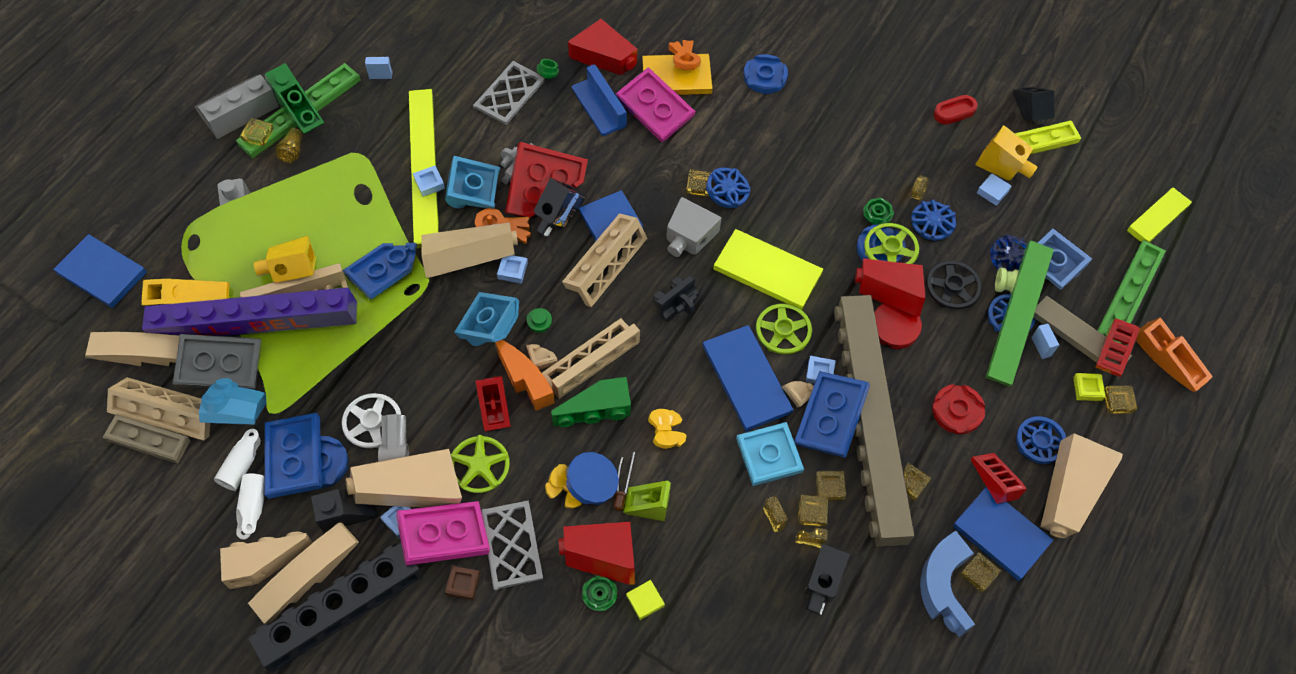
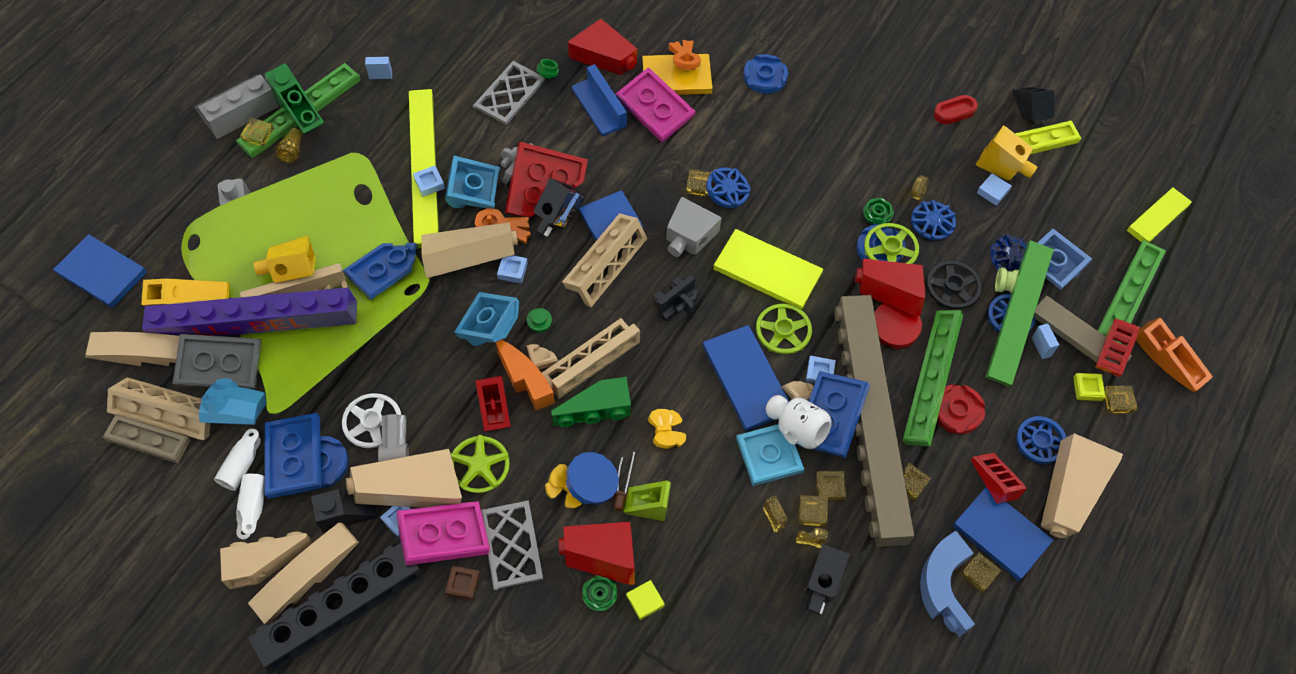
none -> white piece [766,395,831,449]
none -> bright green tile [903,310,963,446]

